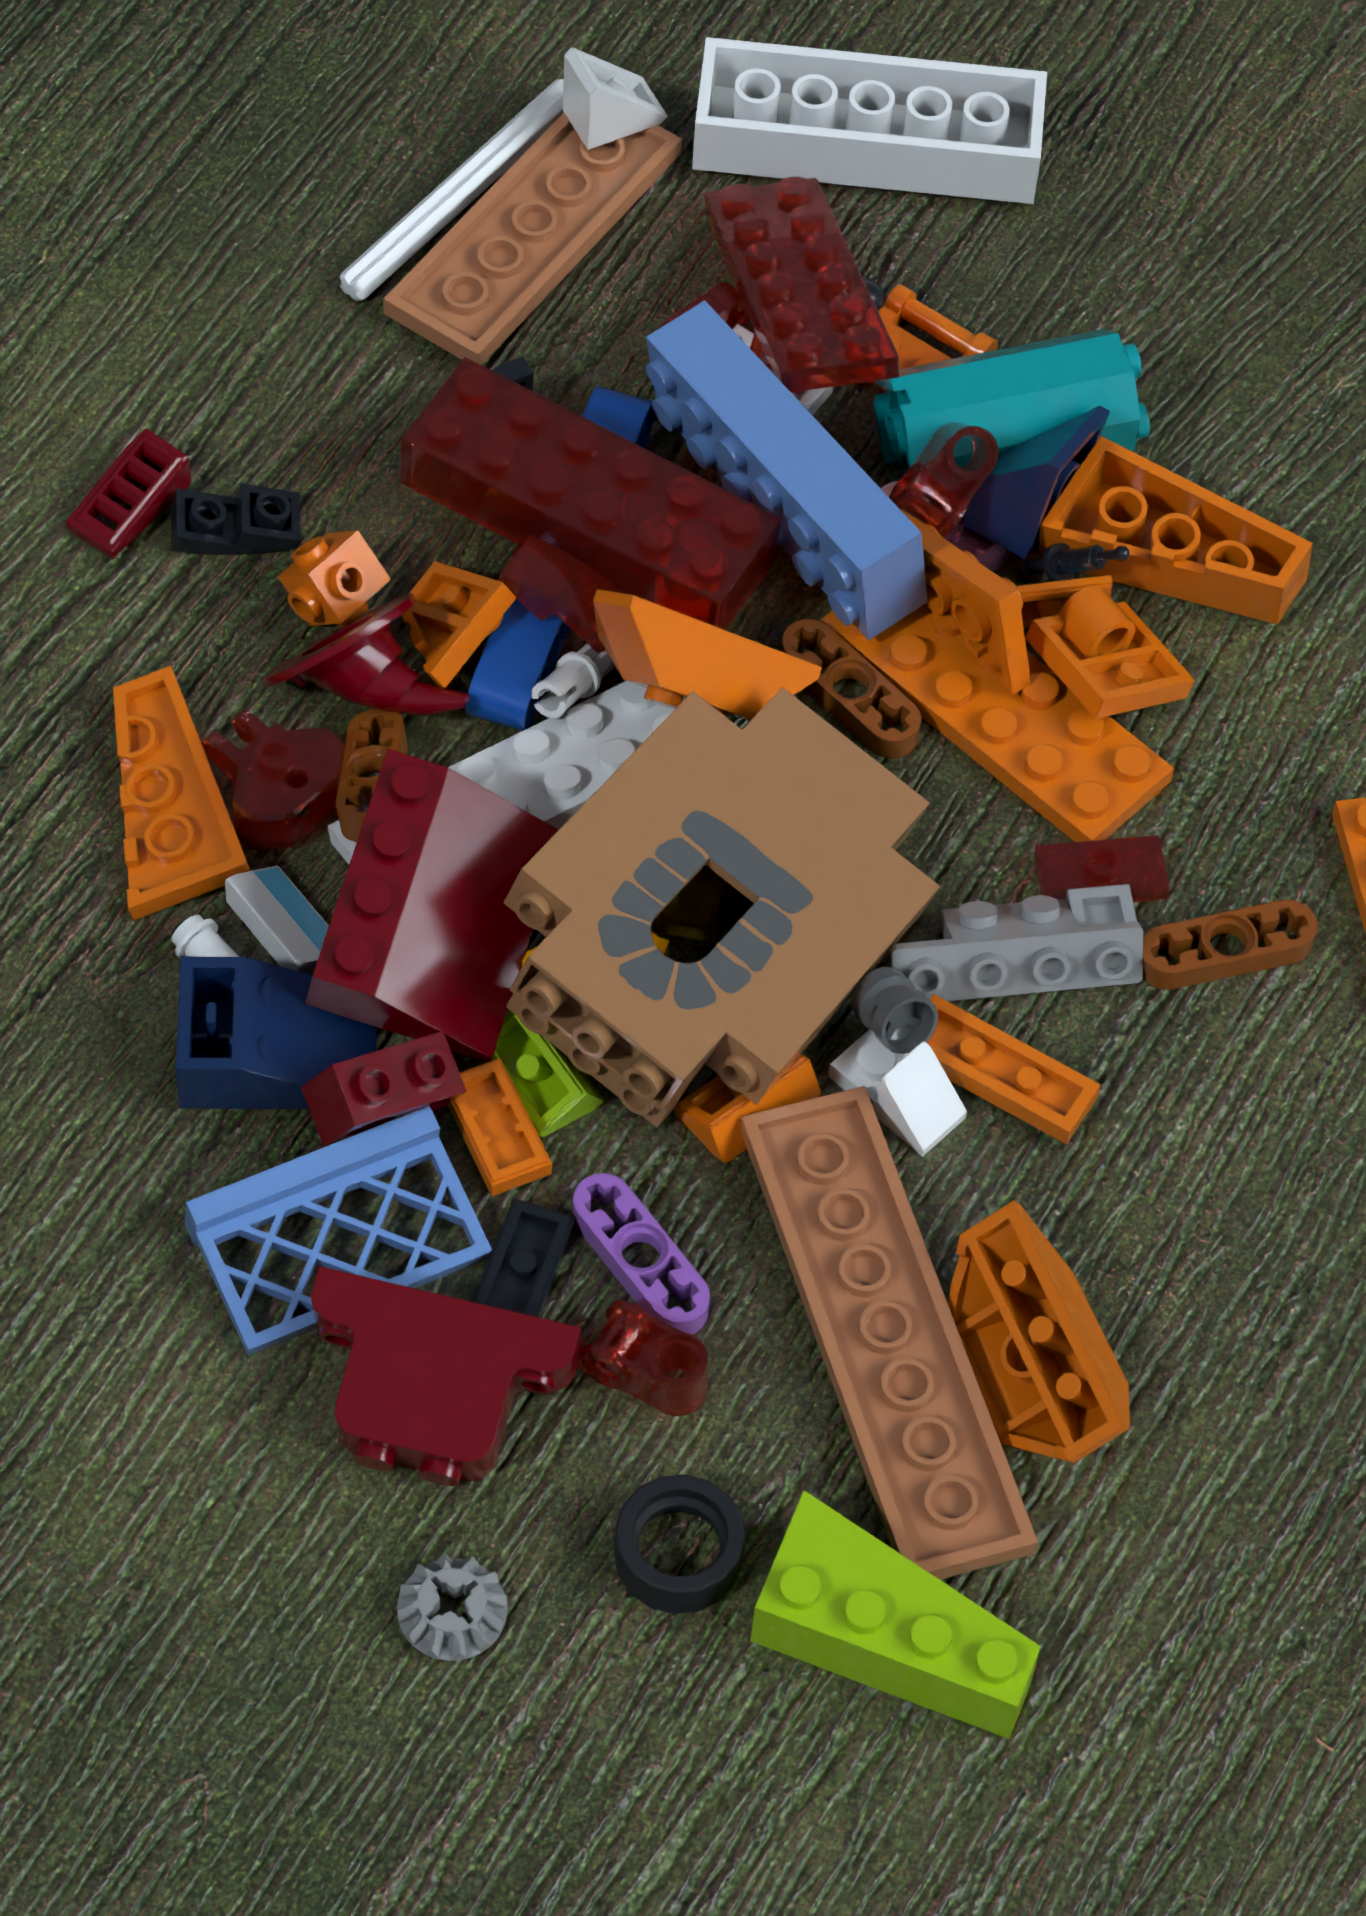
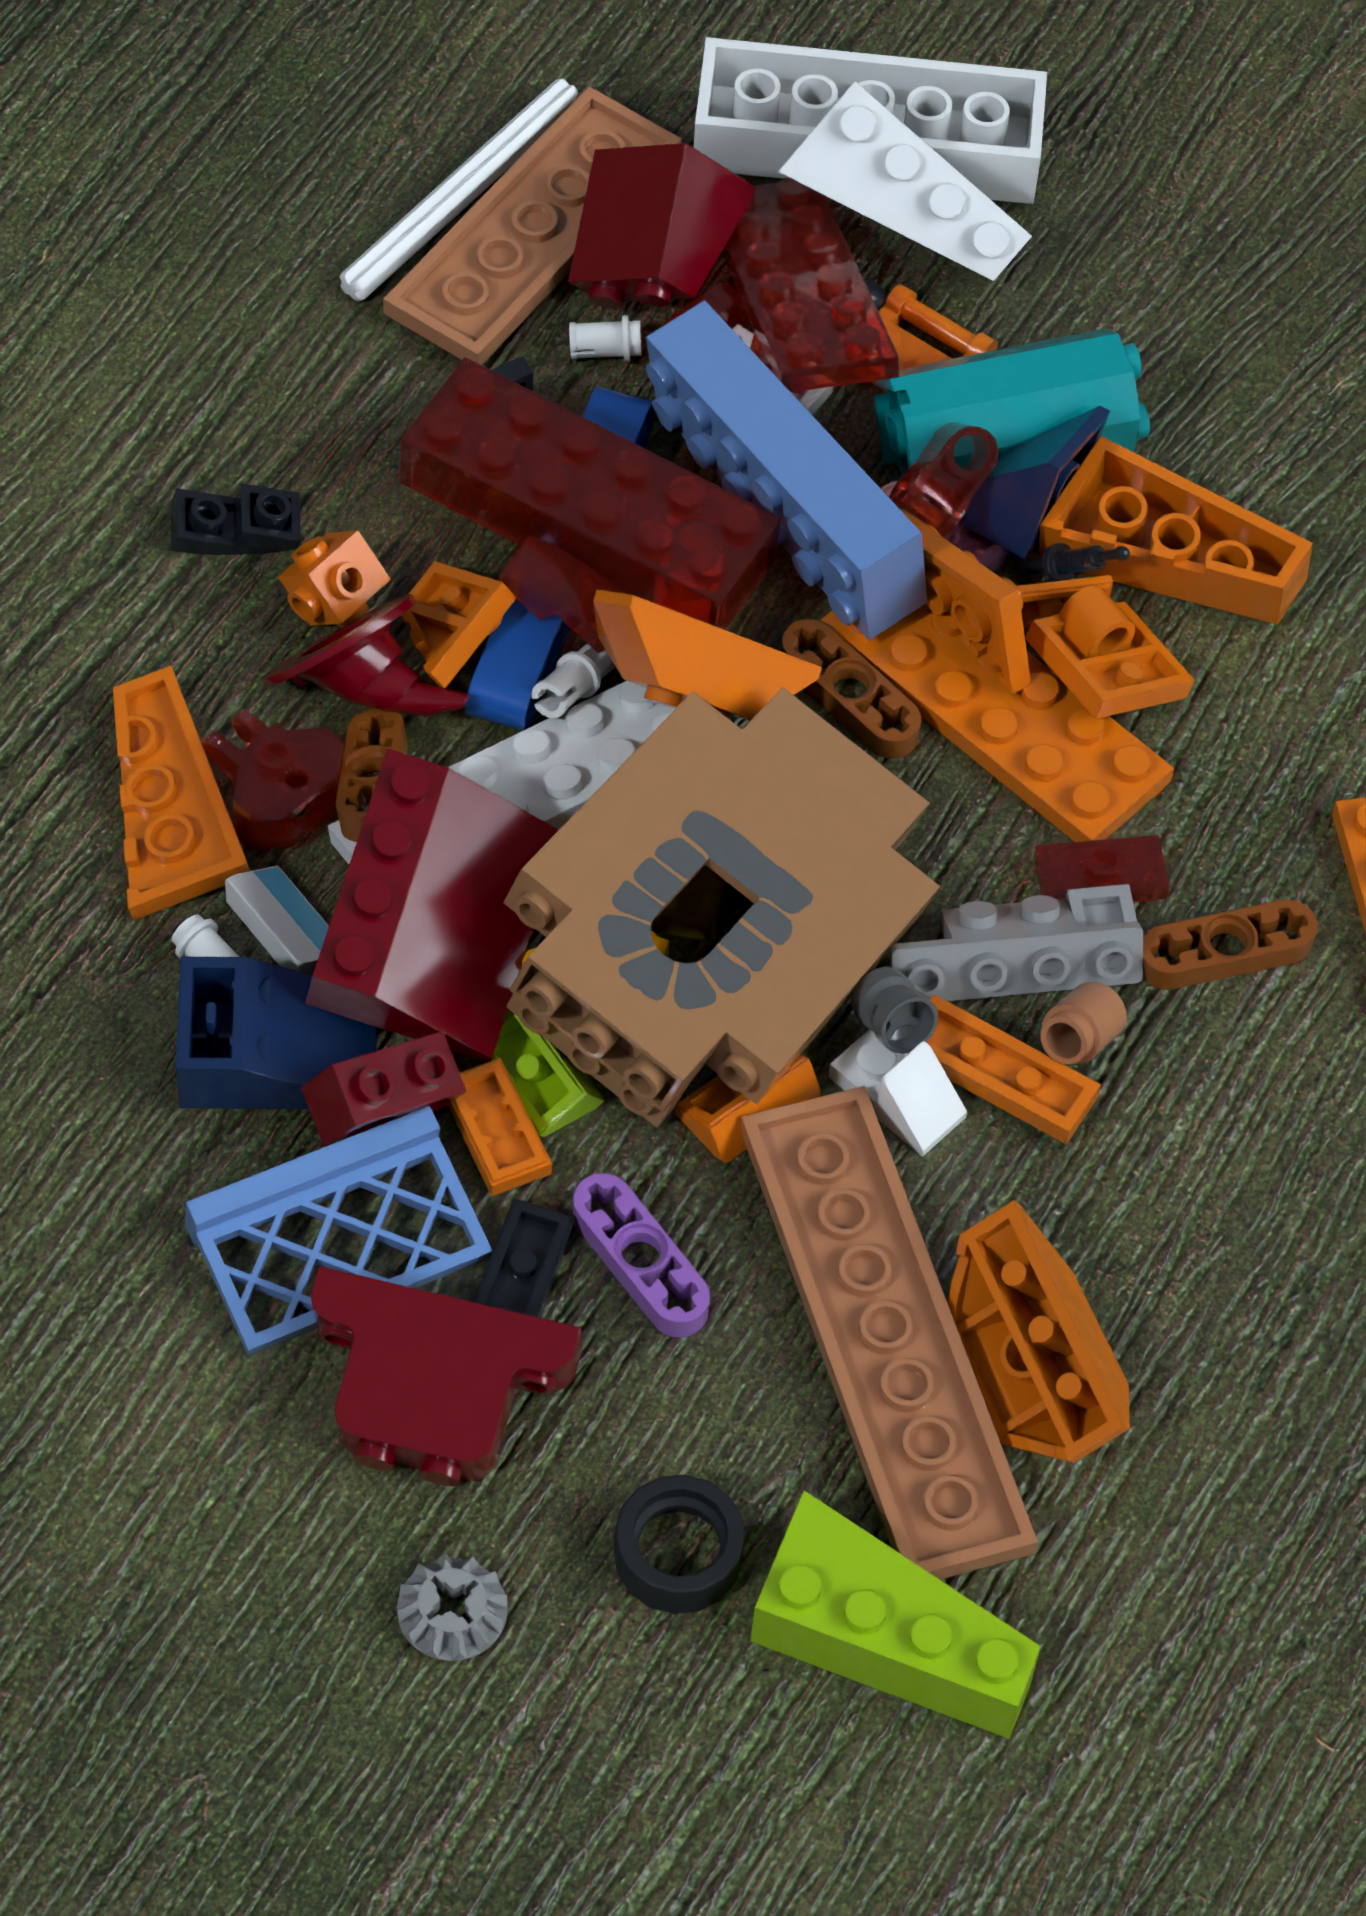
dark red slope [66,429,191,560] -> none
white slope [563,47,668,150] -> none
clear red piece [578,1300,708,1416] -> none
none -> dark red slope [568,143,755,309]
none -> white pin [569,315,642,362]
none -> white wedge [778,81,1032,281]
none -> nougat brick [1041,982,1127,1065]

